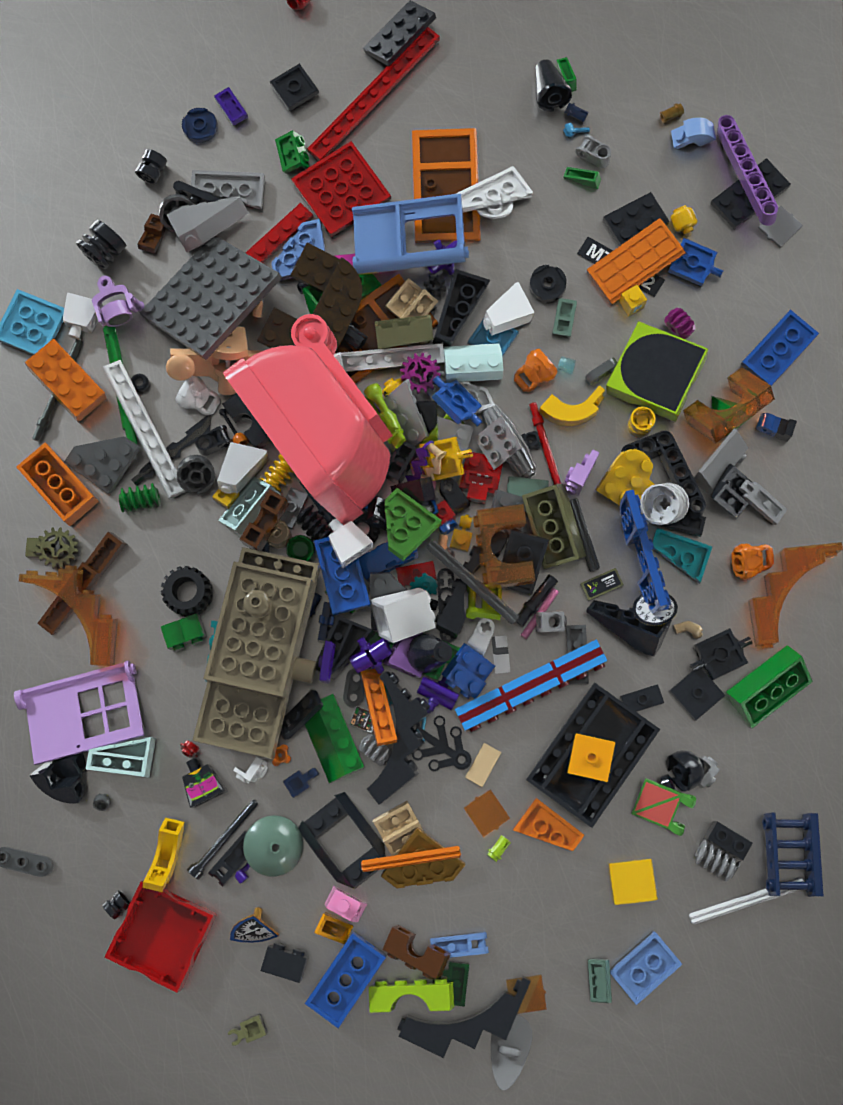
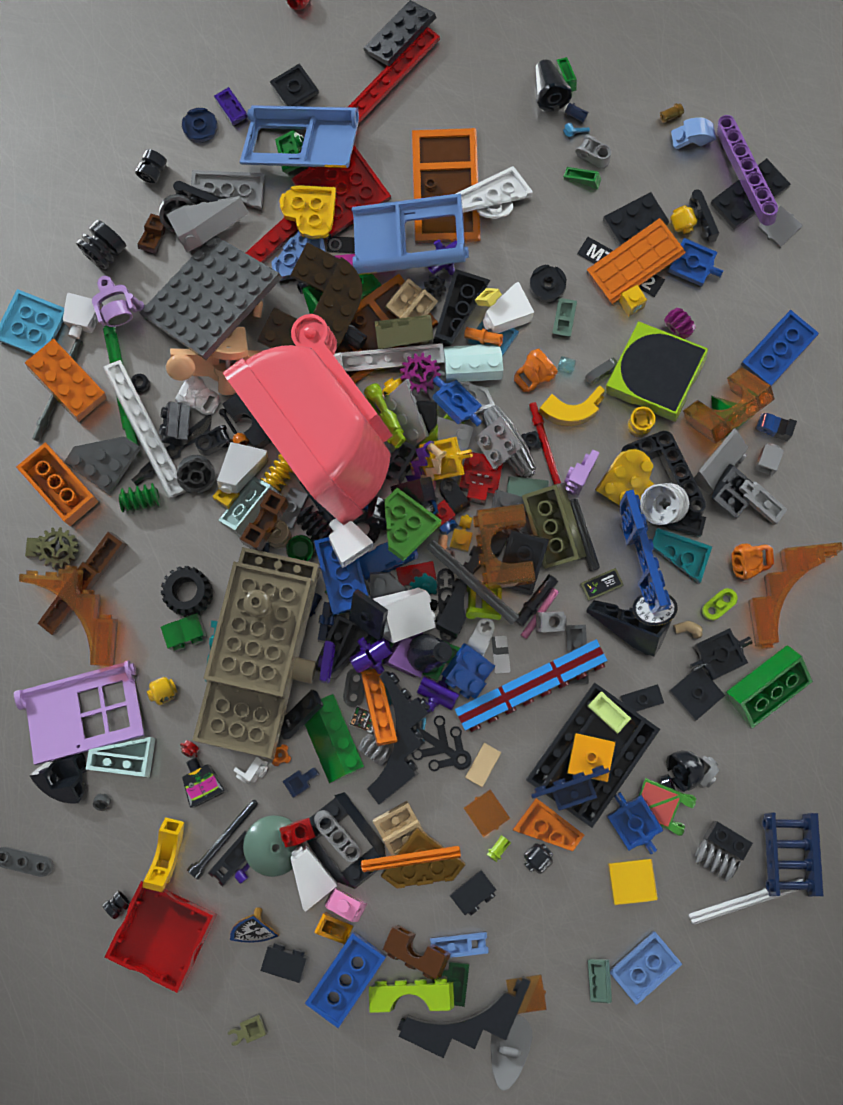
none -> yellow head [146,677,177,705]
none -> black brick [159,401,190,446]
none -> medium blue piece [240,105,359,168]
none -> yellow plate [279,185,336,239]
none -> red brick [279,818,315,847]
none -> white slope [290,844,337,912]
none -> light grey beam [314,810,361,862]
none -> black sticker [327,236,355,253]
none -> black plate [349,589,388,641]
none -> black brick [450,870,496,916]
none -> orange pin [464,327,503,346]
none -> light yellow plate [475,288,502,307]
none -> black head [524,843,554,874]
none -> dark blue bracket [531,765,610,811]
none -> yellowish green tile [587,691,631,734]
none -> blue plate [607,792,663,854]
none -> black plate [689,189,719,243]
none -> lime plate [702,588,738,621]
none -> light grey brick [755,443,784,476]

